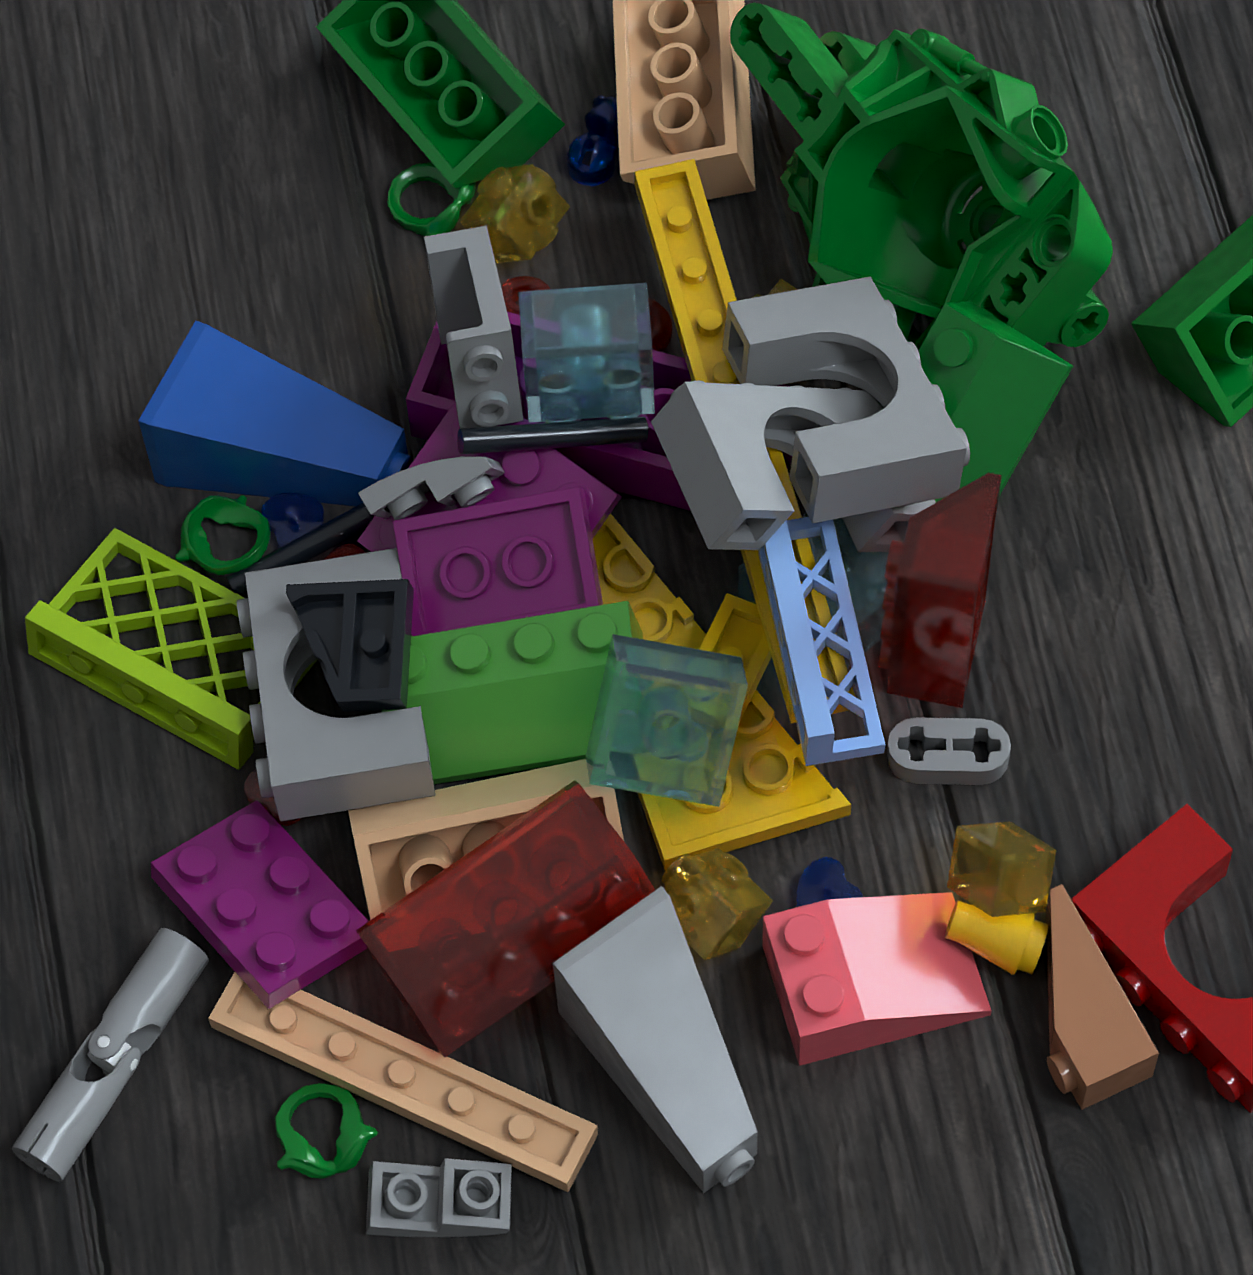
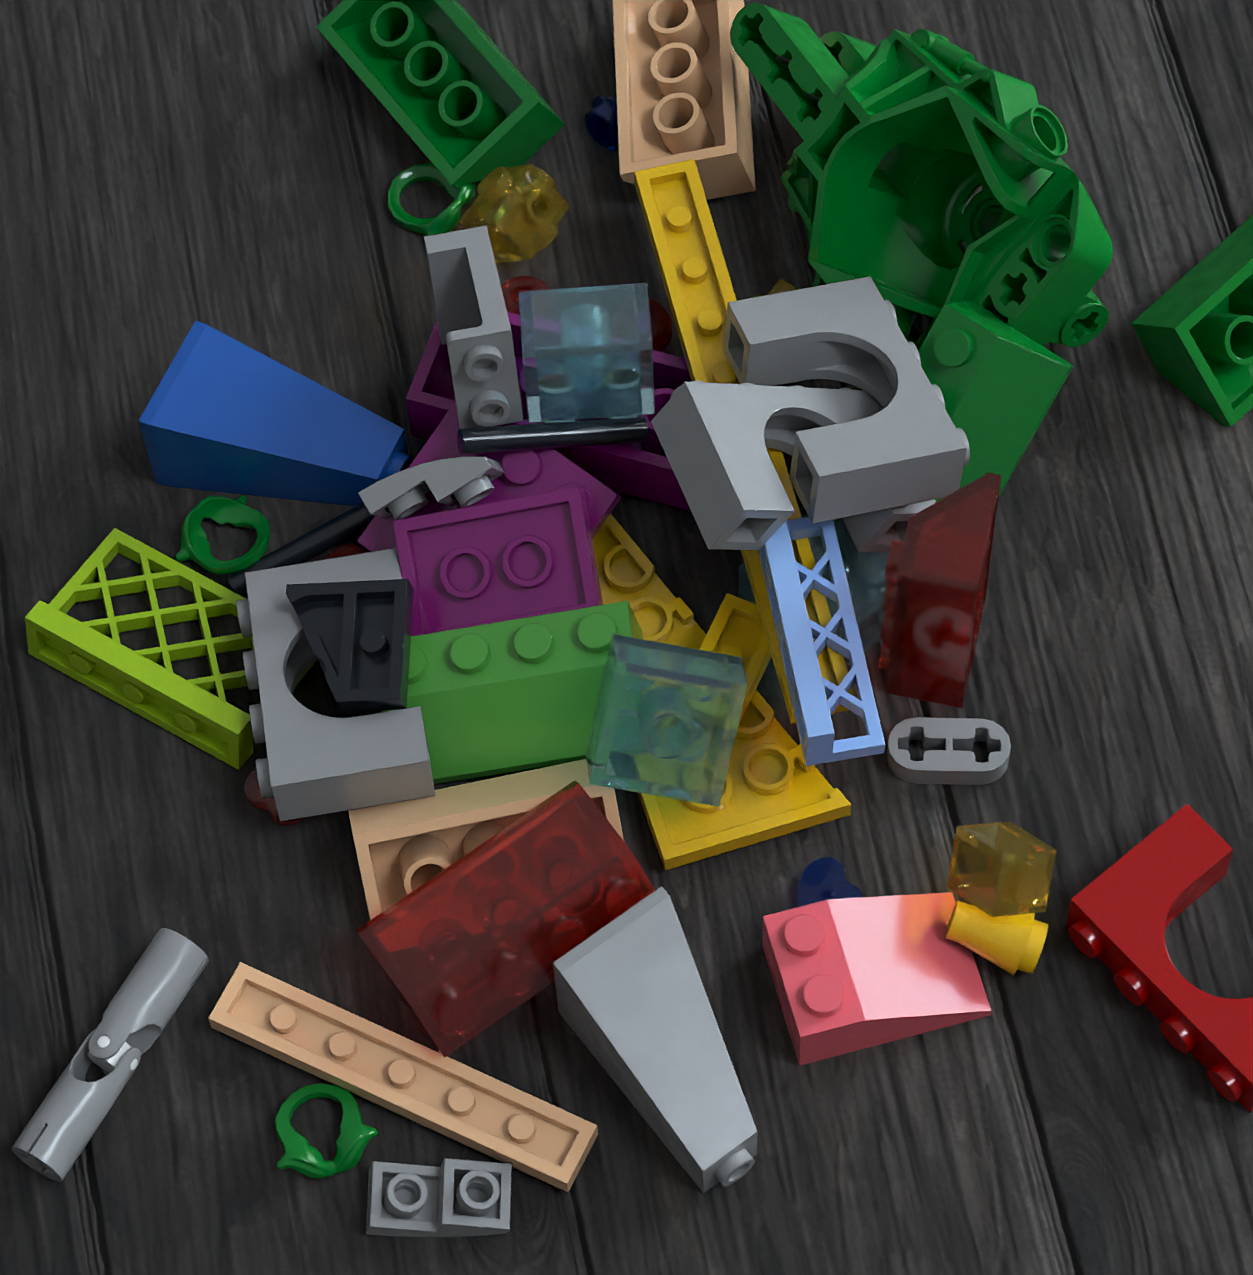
magenta plate [151,800,376,1009] -> none
clear blue piece [262,493,325,548] -> none
clear blue hinge [567,132,615,186] -> none
clear yellow brick [661,848,773,961] -> none
nougat slope [1046,884,1159,1110] -> none

